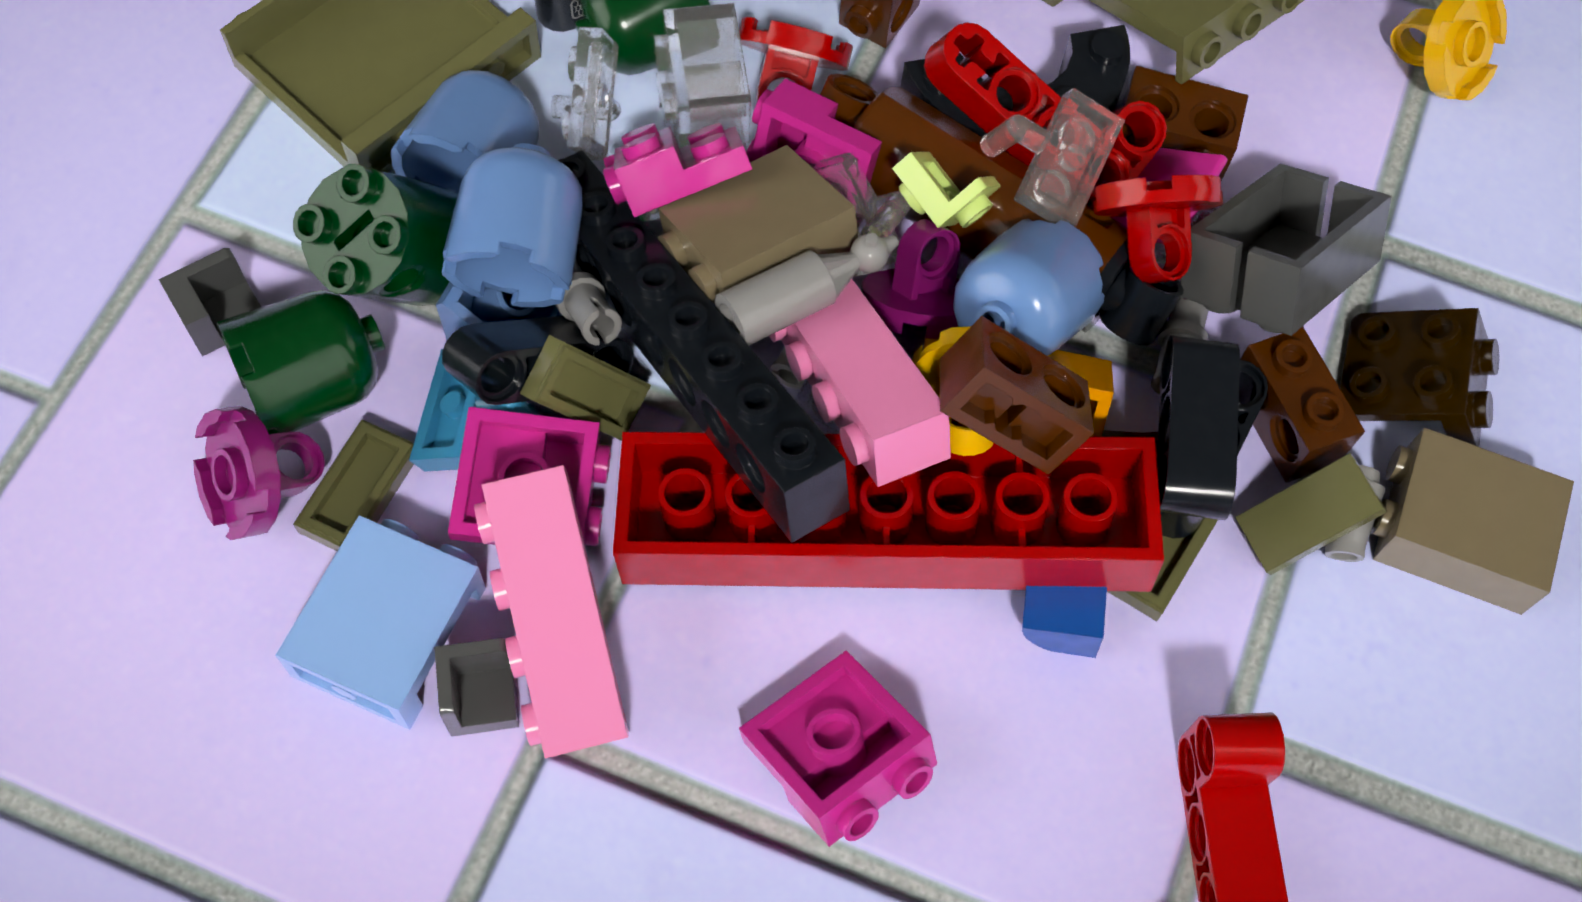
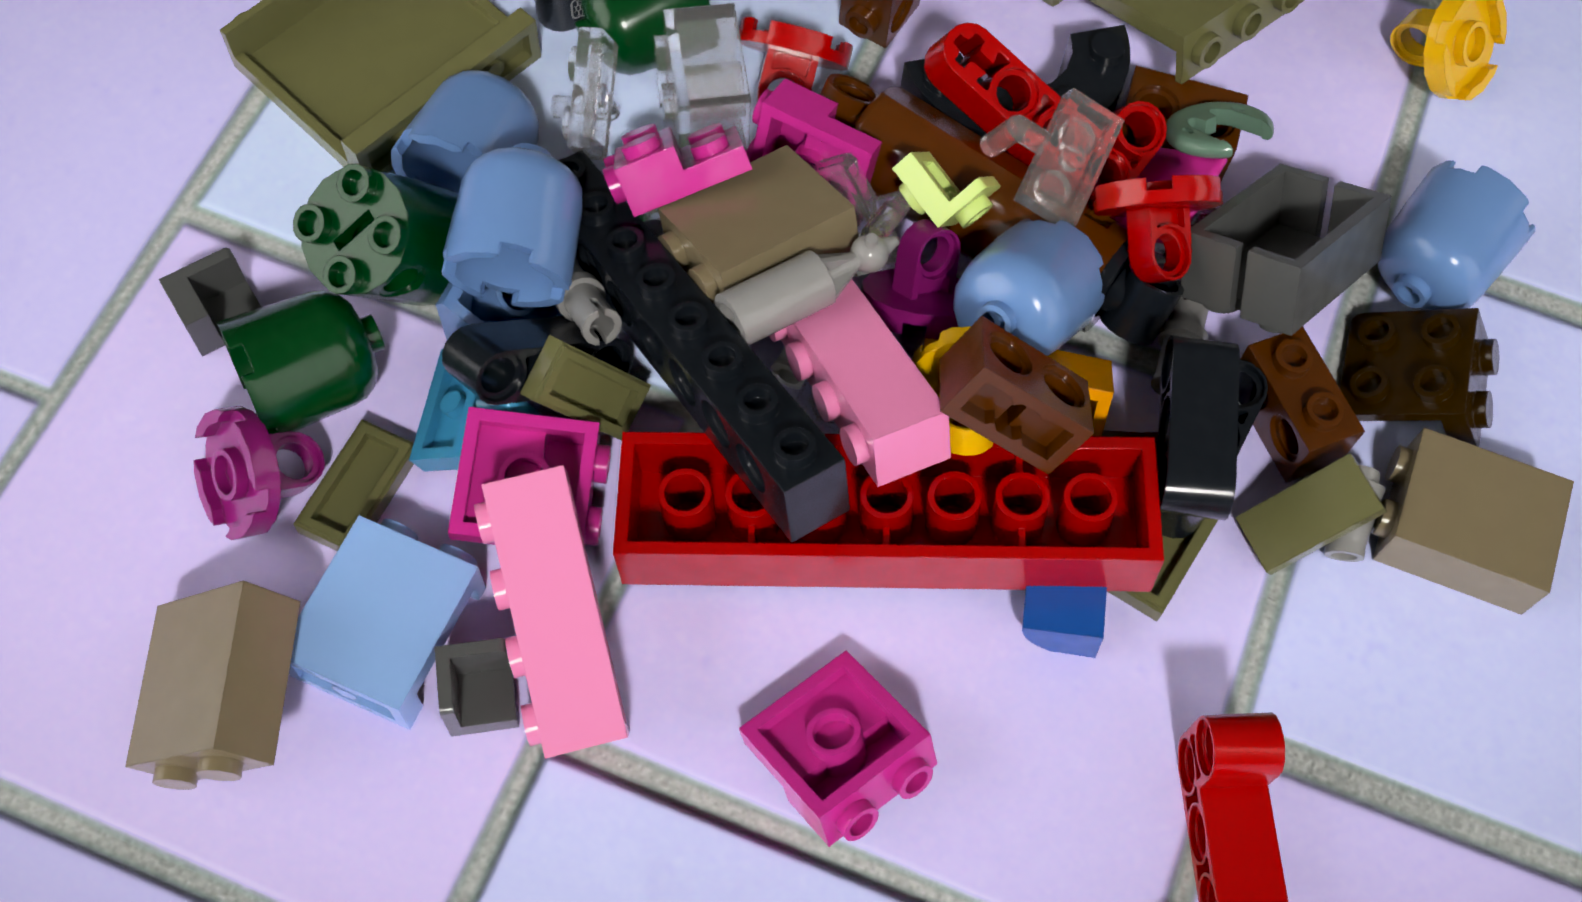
none -> dark tan brick [125,580,301,790]
none -> sand green head [1165,102,1274,159]
none -> medium blue cylinder [1378,160,1535,310]

